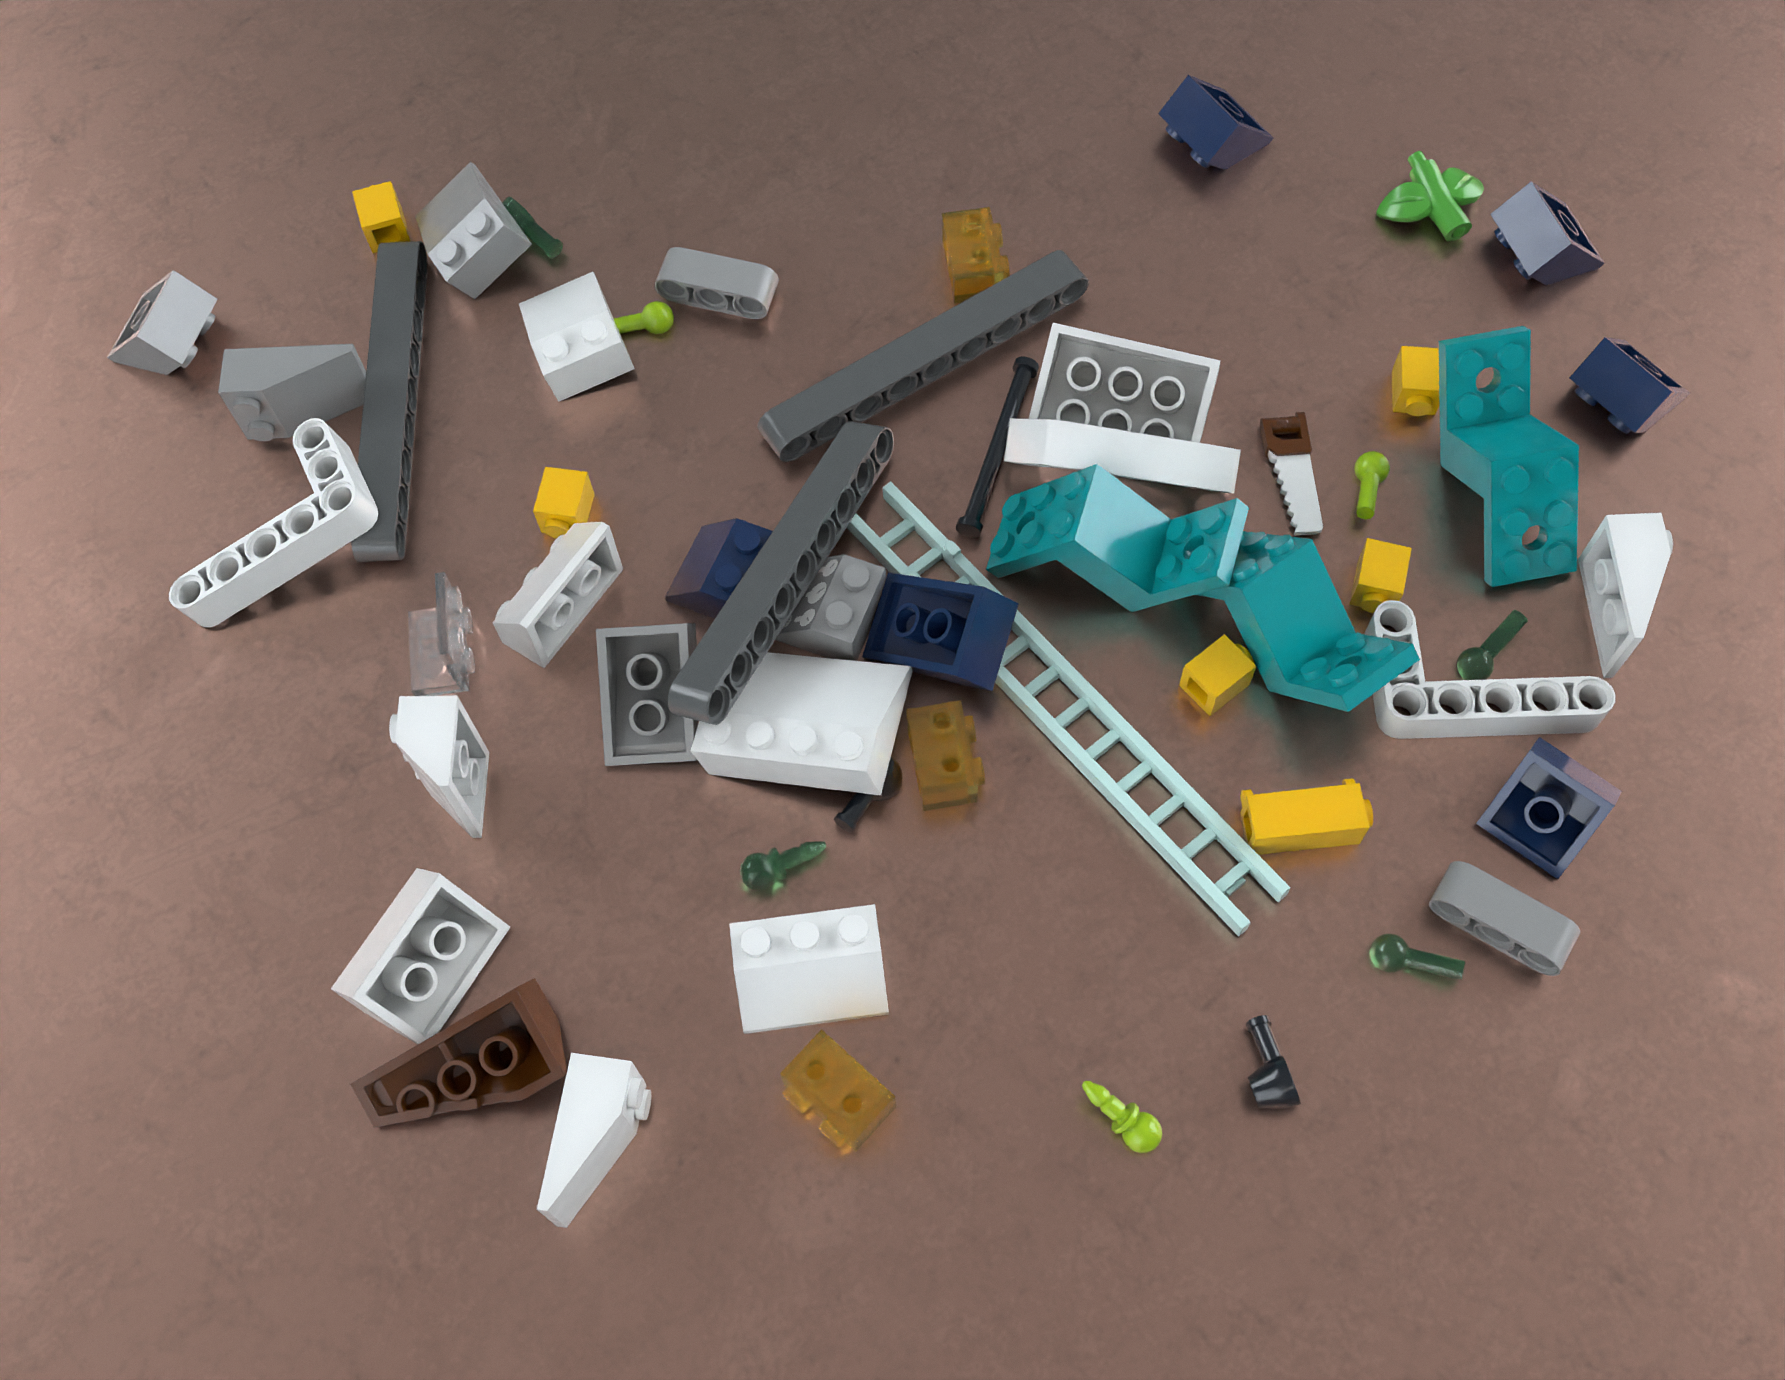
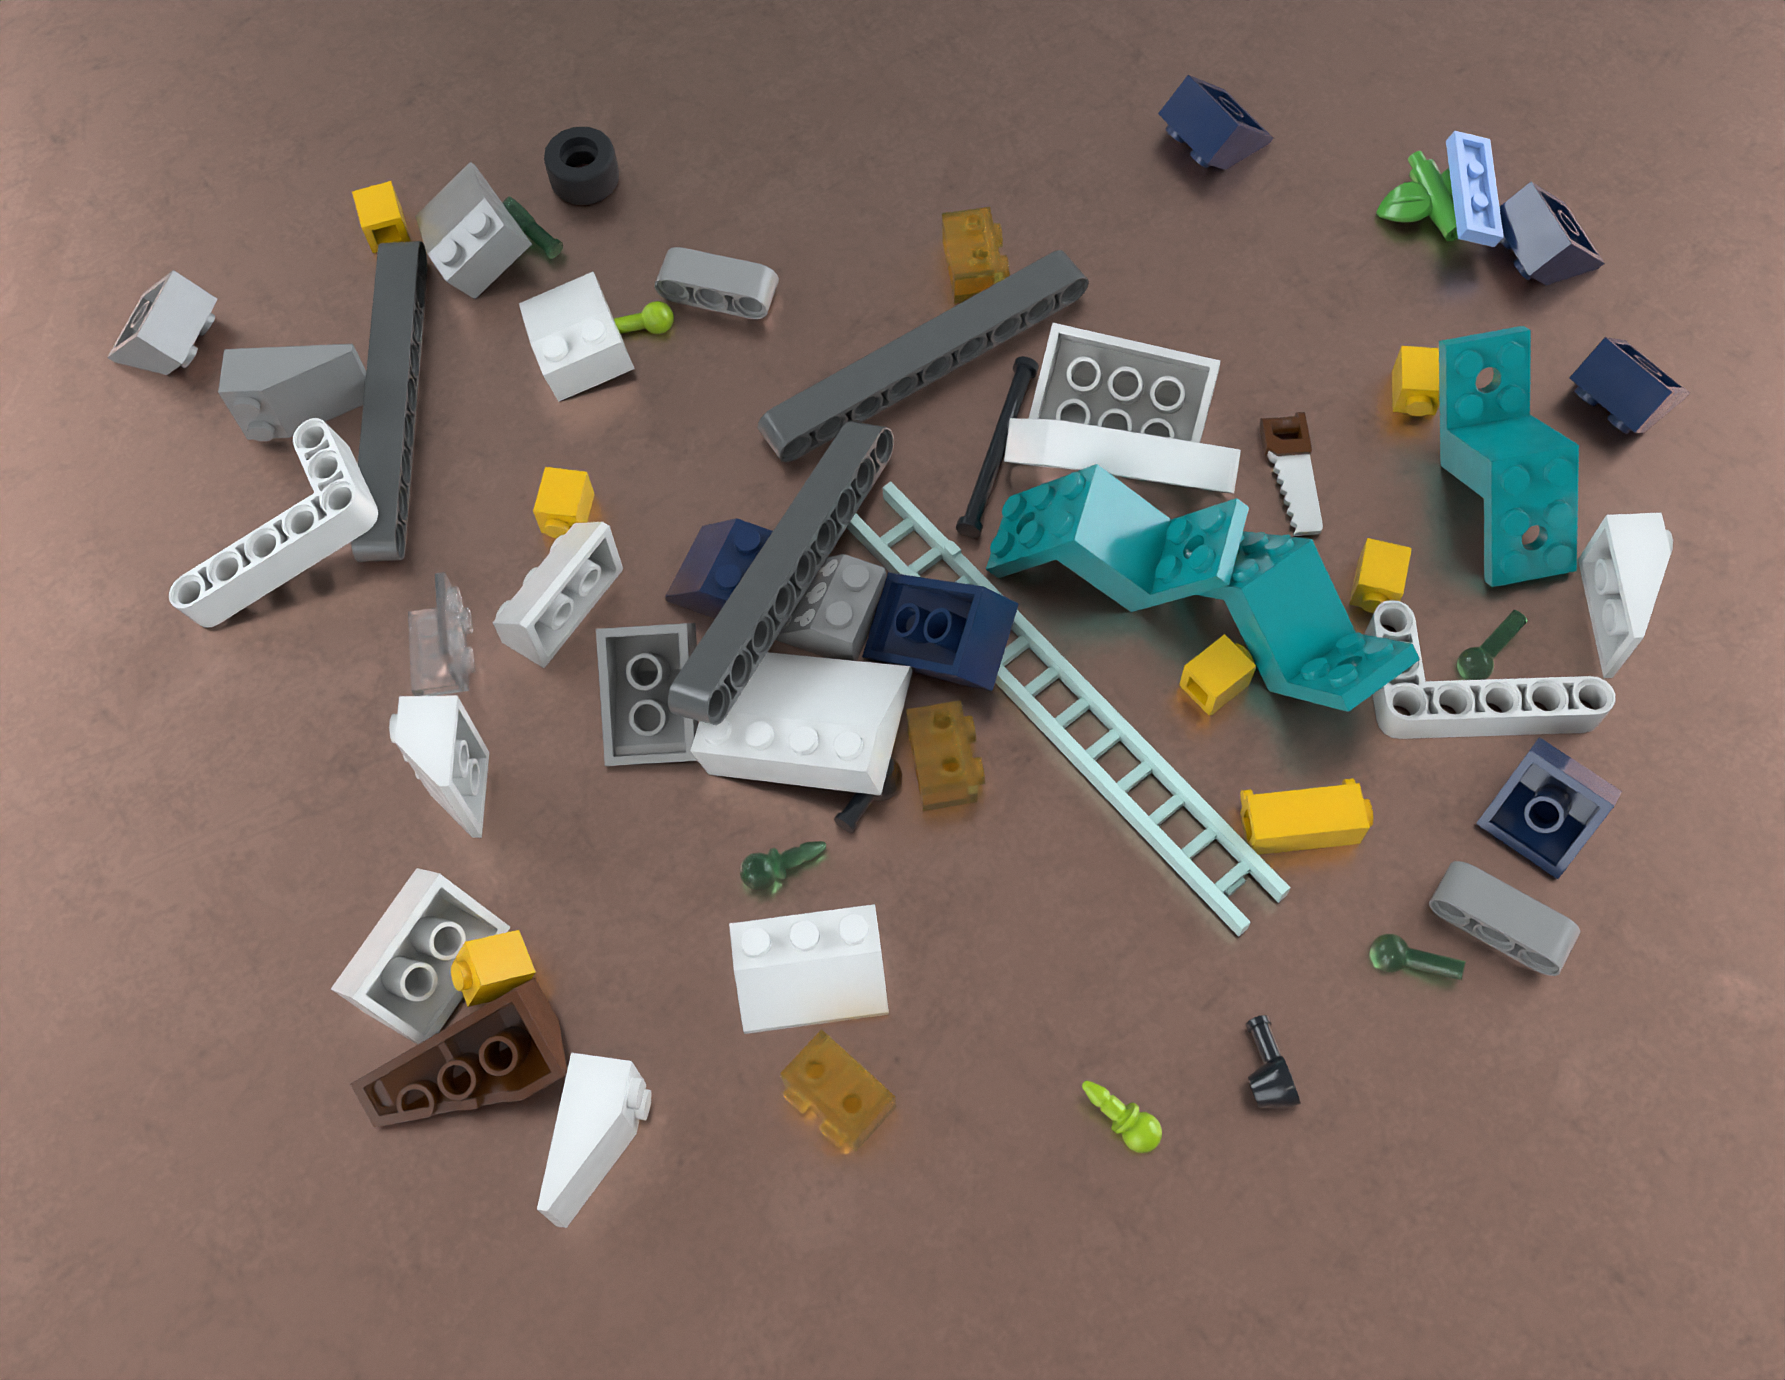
lime bar [1354,451,1390,520] -> none
none -> yellow brick [451,930,536,1007]
none -> black tyre [544,127,620,205]
none -> light blue plate [1446,131,1504,247]

